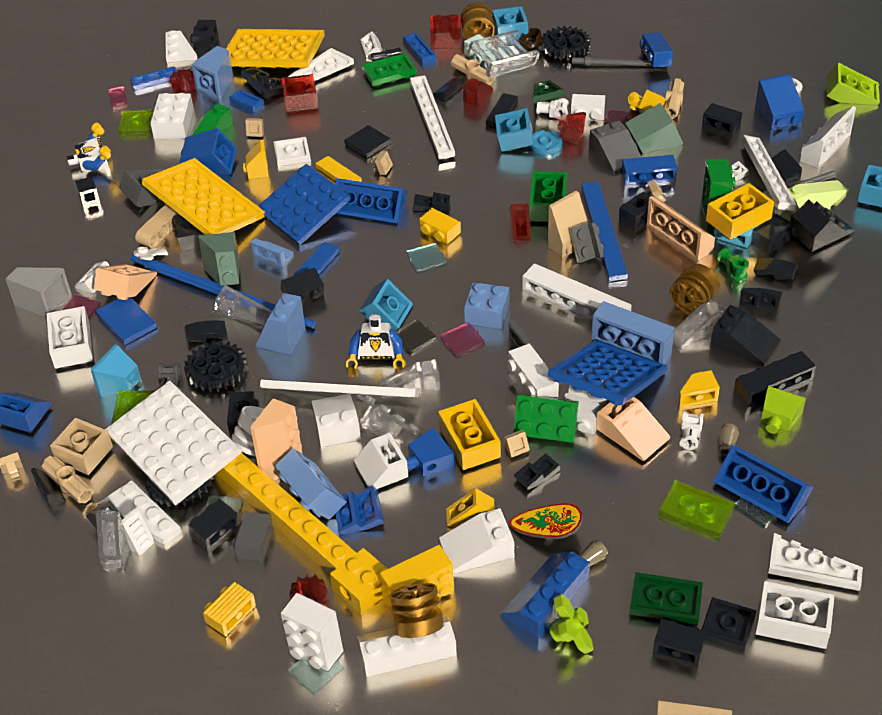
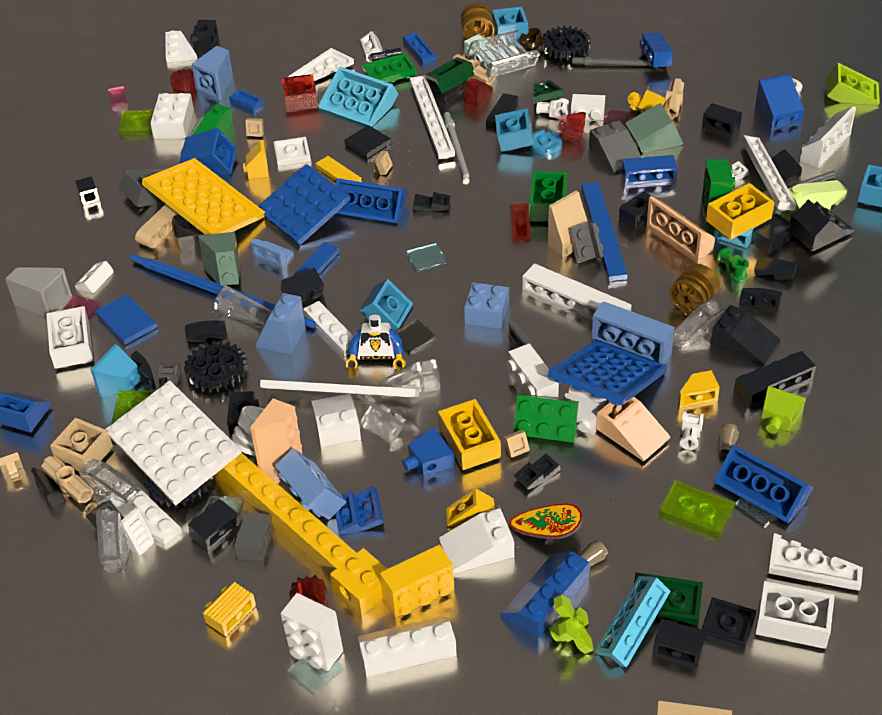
torso [67,122,111,172] -> none
light nougat slope [94,264,157,300] -> none
blue tile [130,66,180,91] -> none
white plate [134,247,168,260] -> none
yellow plate [226,29,325,69] -> none
black wing [241,67,292,98] -> none
white slope [354,433,408,489] -> none
pearl gold wheel [389,583,444,638] -> none
yellow brick [419,208,461,244] -> none
clear red brick [430,14,462,49] -> none
clear pink piece [440,322,485,356] -> none
tan tile [644,179,666,202] -> none
none -> clear slope [79,459,141,504]
none -> black slope [131,351,156,390]
none -> white plate [303,301,353,356]
none -> medium azure slope [318,66,398,127]
none -> dark green window [425,57,475,93]
none -> light grey bar [444,112,470,179]
none -> medium azure fence [595,576,671,667]

